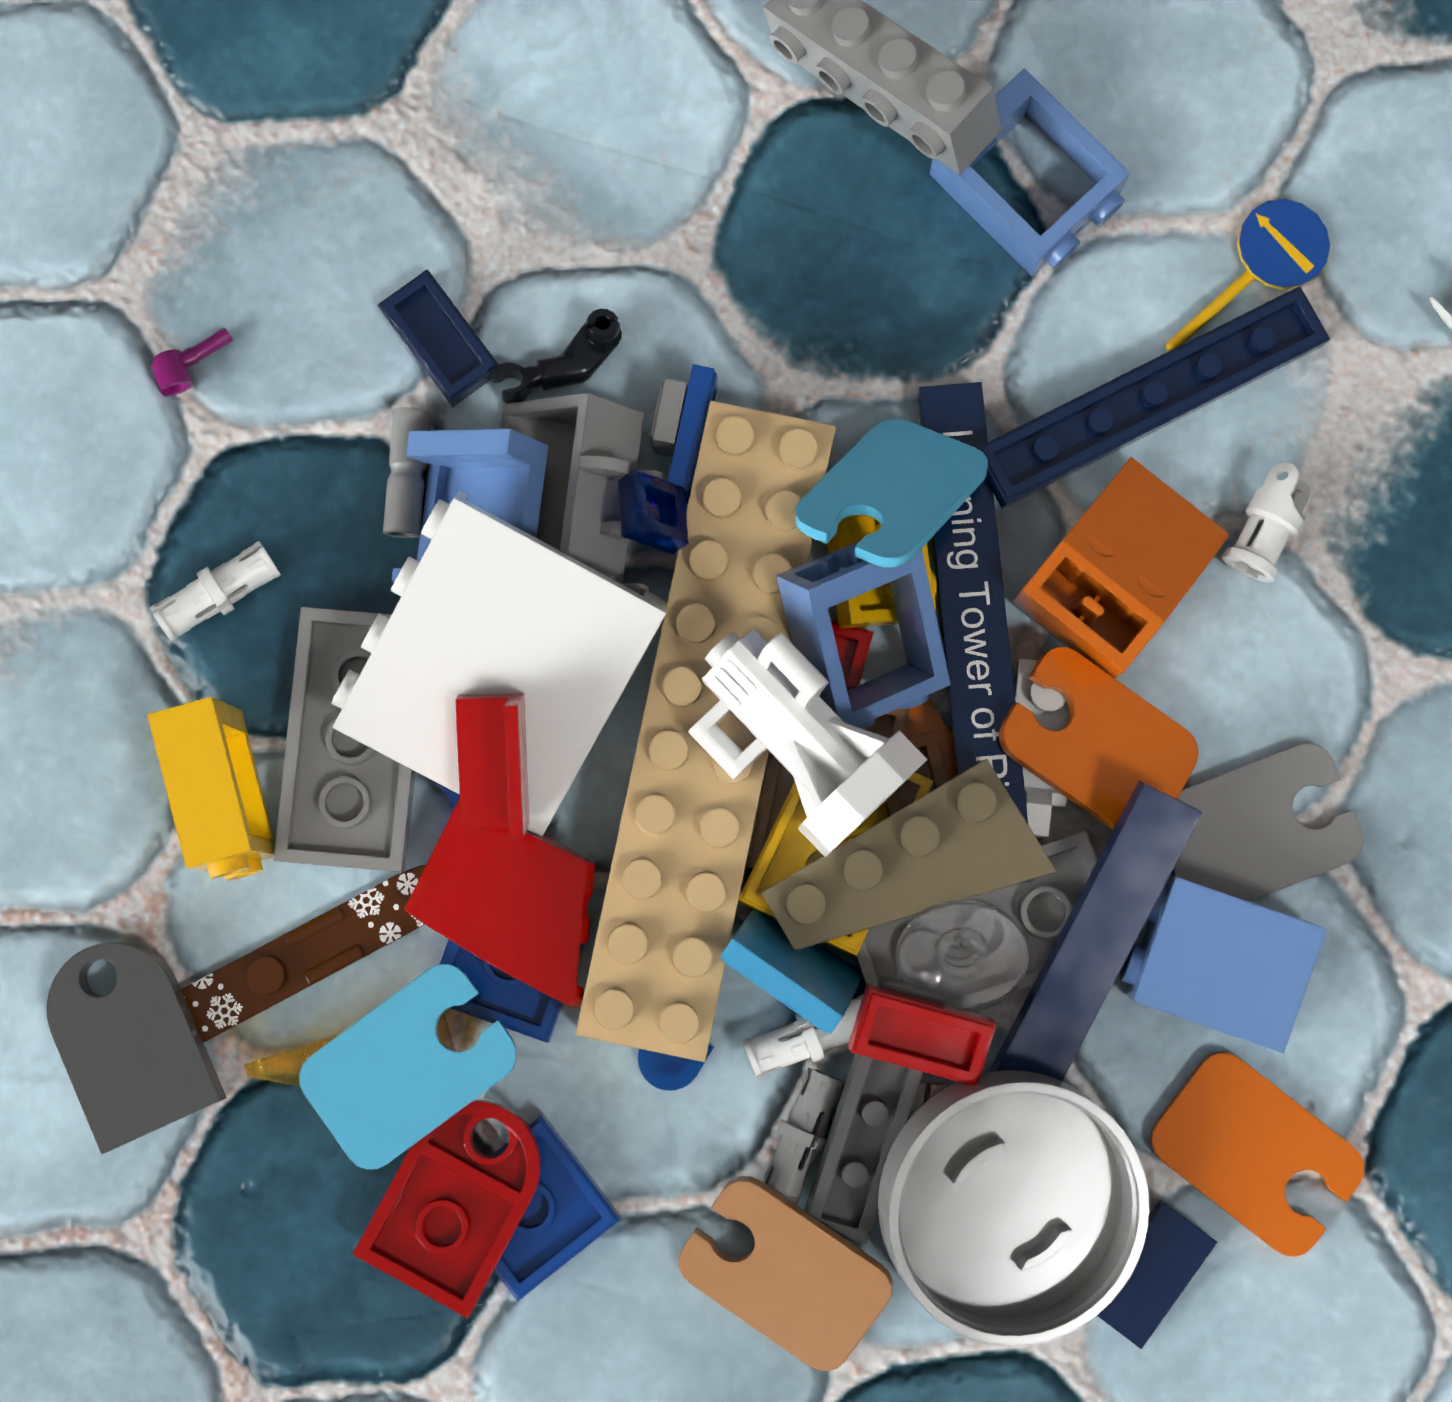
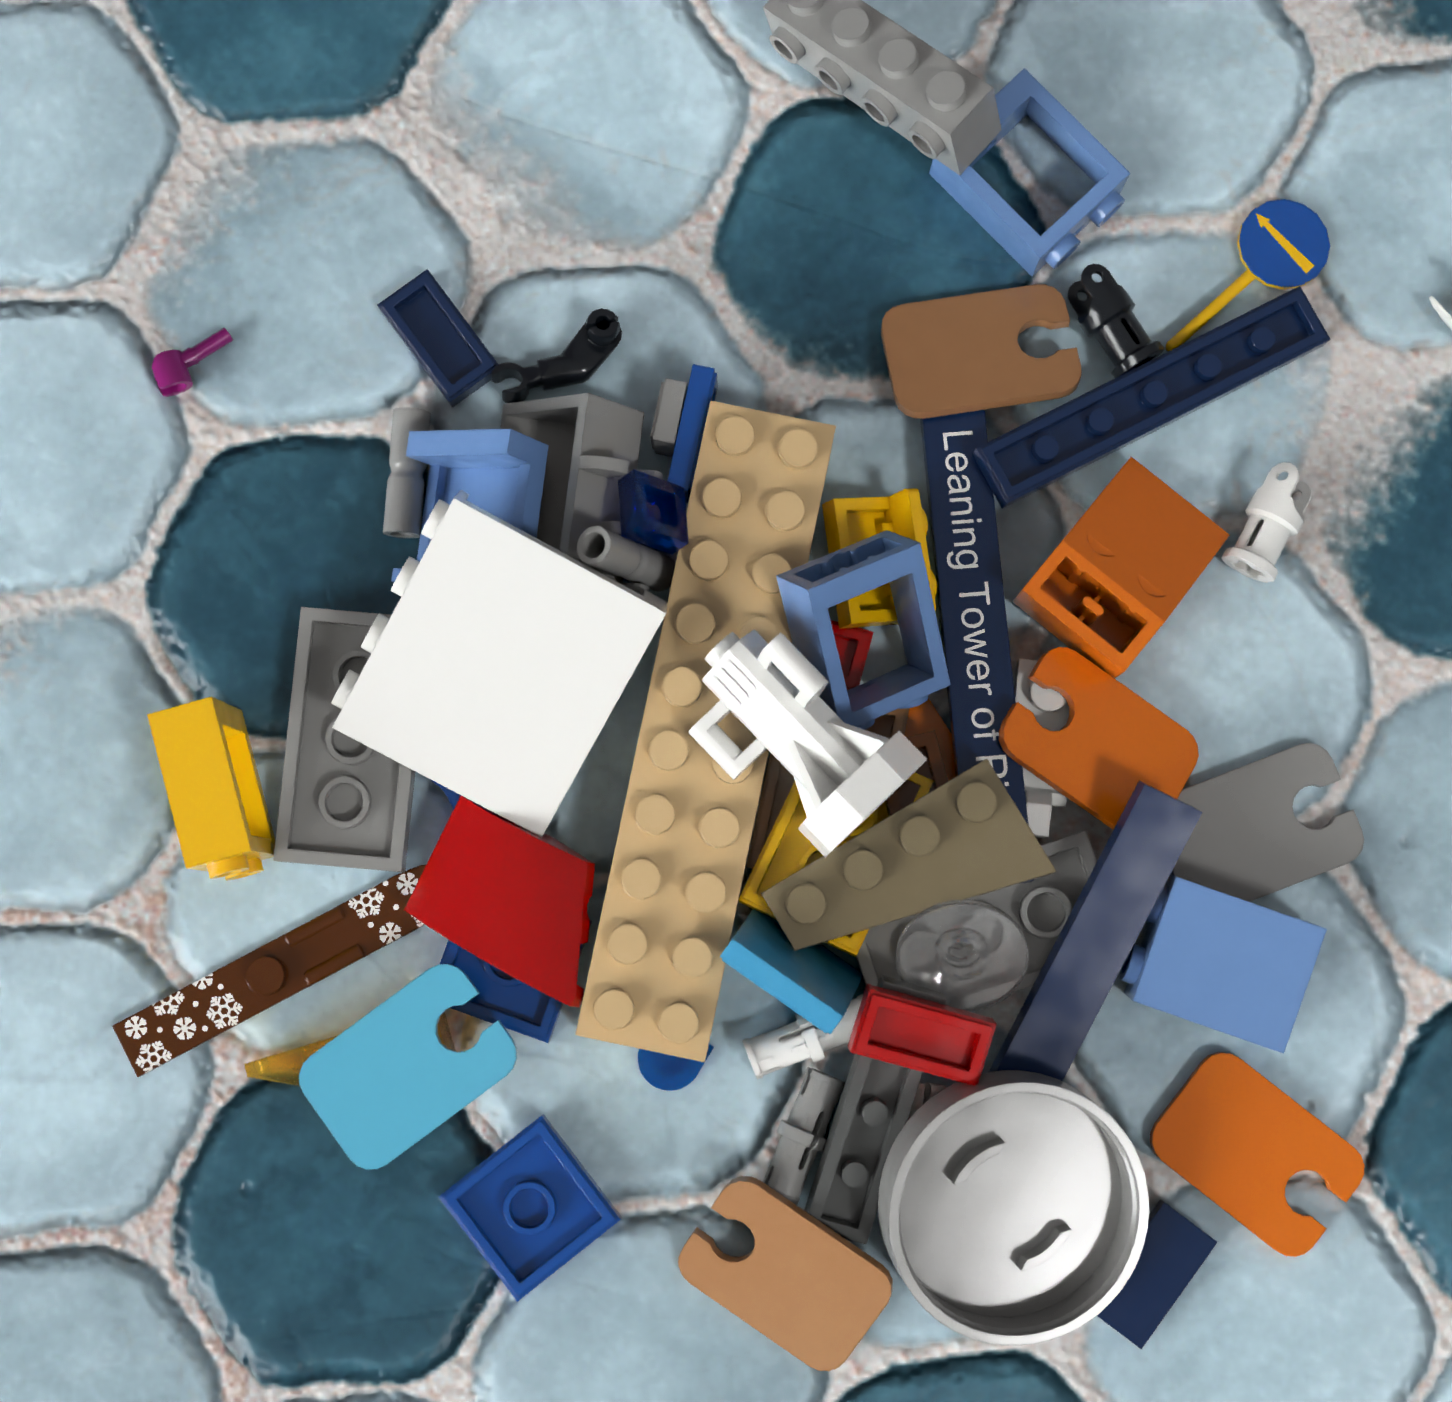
dark grey tile [46,942,227,1154] -> none
white pin [150,541,281,642] -> none
red tile [352,1099,542,1319] -> none
red panel [455,693,530,840] -> none
medium azure piece [795,419,988,568] -> none
none -> light grey piece [577,526,675,592]
none -> medium nougat piece [881,284,1081,419]
none -> black piece [1068,264,1164,378]

